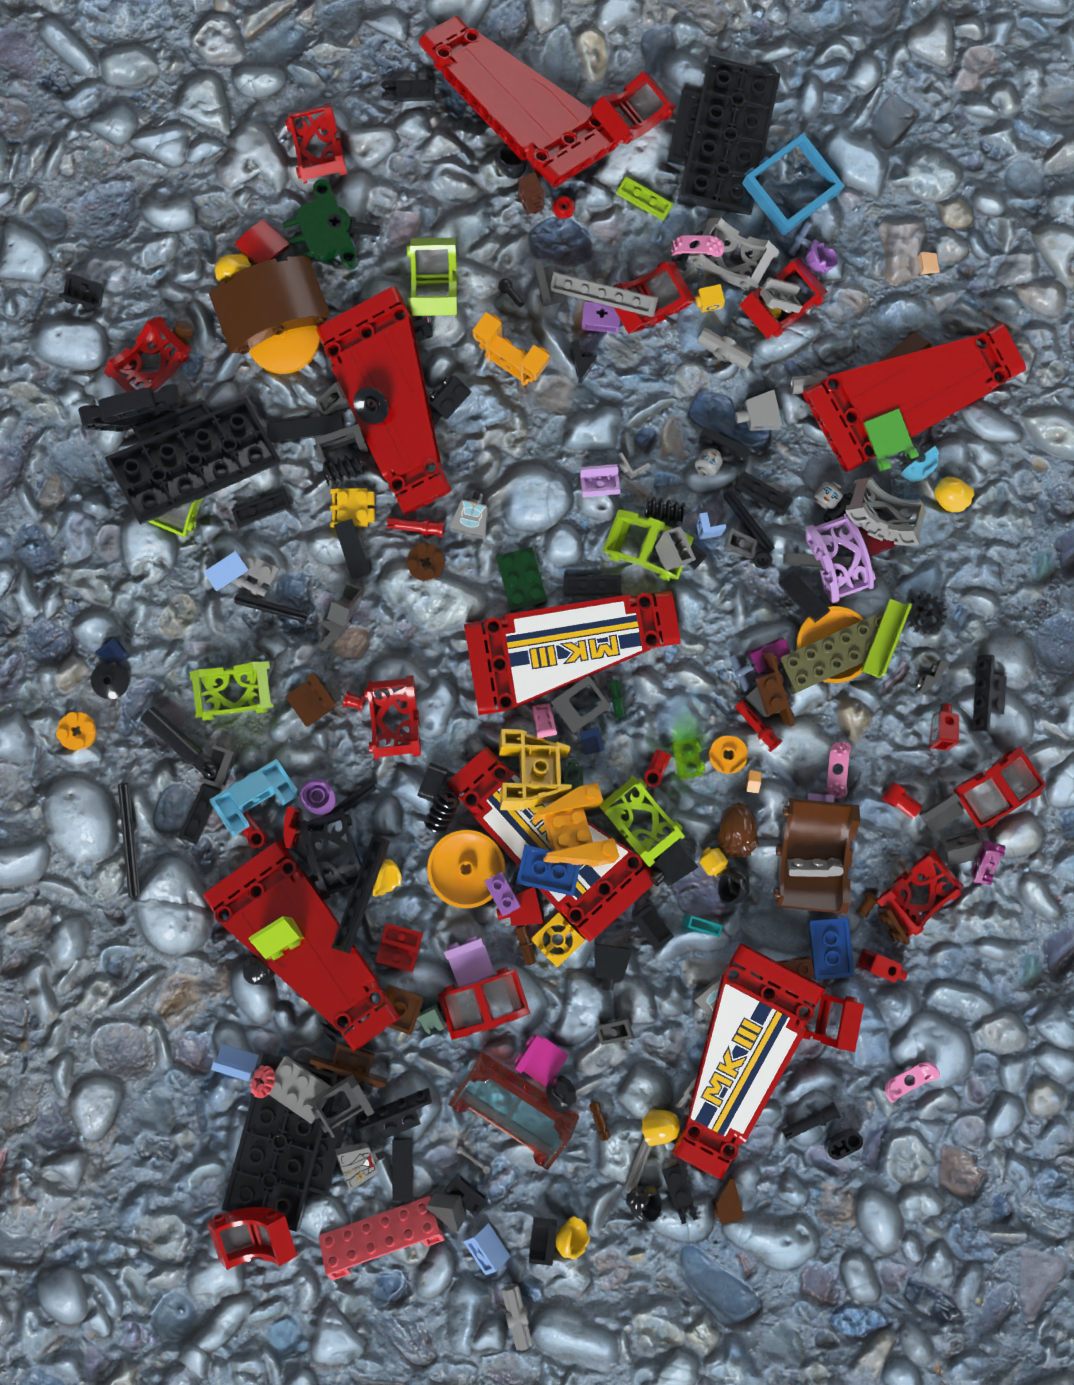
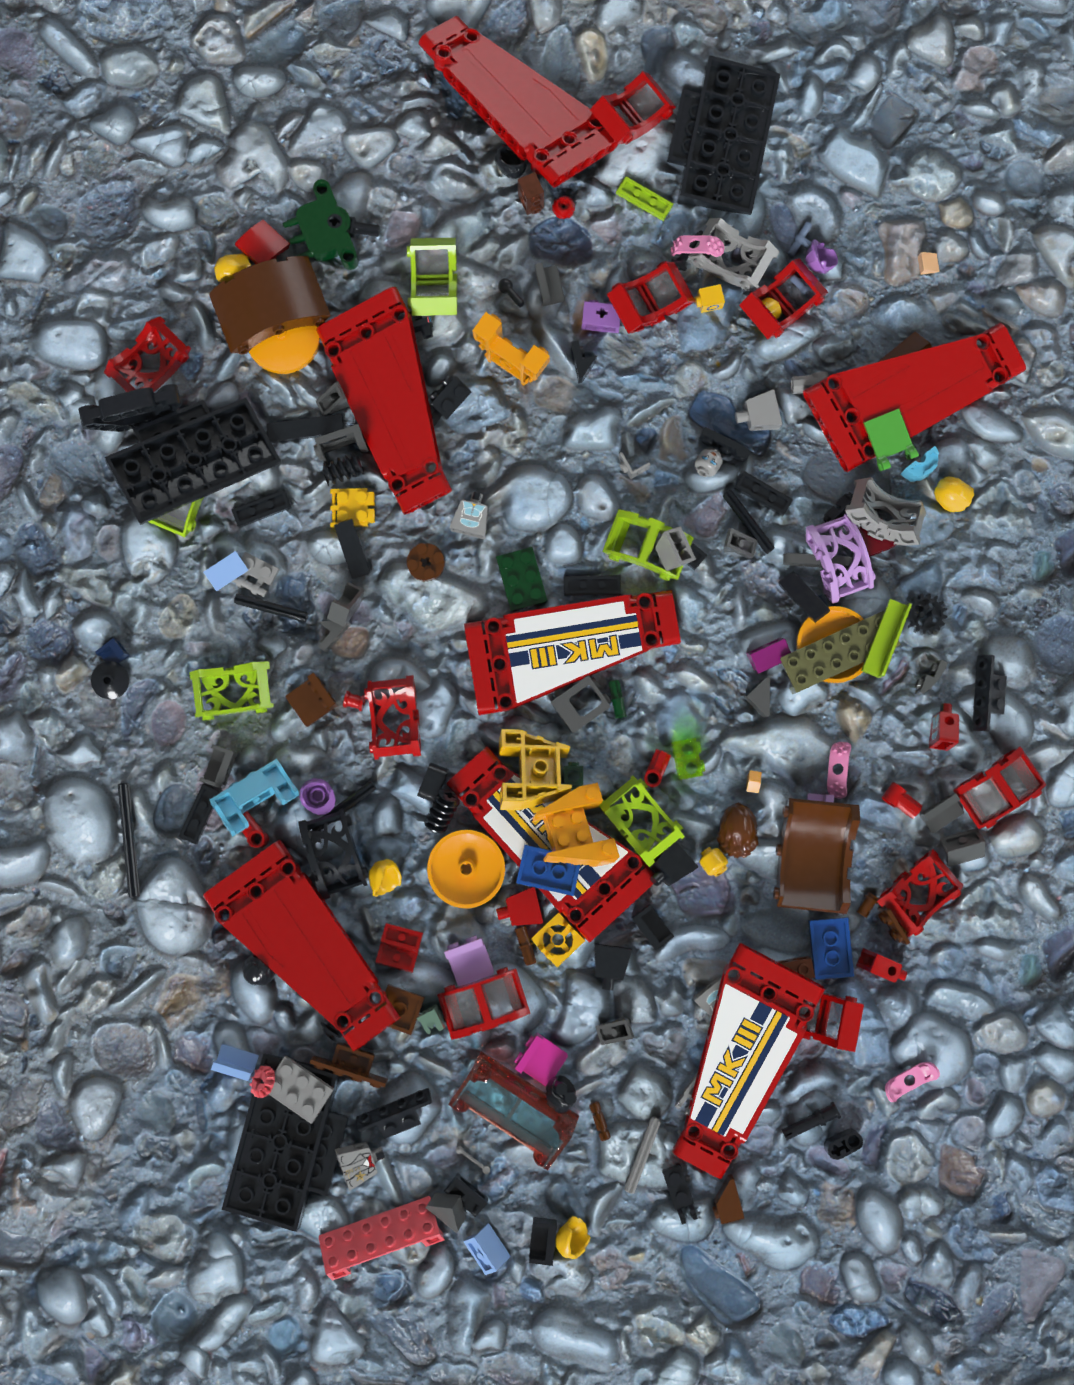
light orange plate [56,712,97,750] -> none
black bracket [59,273,105,310] -> none
black piece [141,706,220,780] -> none
reddish brown piece [172,321,194,346] -> none
red window [207,1207,297,1270] -> none
lime slope [249,916,304,960] -> none
red slope [283,806,301,849] -> none
red fence [285,102,347,184] -> none
dark grey window [311,1074,374,1138] -> none
black tile [331,836,390,954] -> none
black dish [353,387,389,424] -> none
black hinge [382,79,434,102] -> none
red pin [387,516,445,538] -> none
black tile [392,1139,413,1201] -> none
medium lavender brick [484,871,521,916] -> none
light grey piece [502,1284,533,1351] -> none
bright pink plate [532,703,557,738] -> none
light grey tile [549,272,658,317] -> none
dark blue panel [579,727,604,755] -> none
lavender bracket [580,464,620,497] -> none
black hair [626,1185,662,1222] -> none
yellow hair [642,1110,680,1146] -> none
black piece [644,496,686,526] -> none
teal piece [681,913,723,937] -> none
light blue panel [695,512,726,540] -> none
light grey piece [697,328,754,370] -> none
light orange plate [708,736,747,774] -> none
black hair [718,867,750,904] -> none
sand blue piece [729,654,755,691] -> none
red pin [734,699,783,752] -> none
dark azure window [742,133,845,236] -> none
black plate [754,550,773,569] -> none
reddish brown bracket [755,651,795,727] -> none
light grey bracket [760,277,802,313] -> none
light grey hinge [786,858,844,877] -> none
light grey head [814,481,843,510] -> none
magenta hinge [971,840,1006,885] -> none

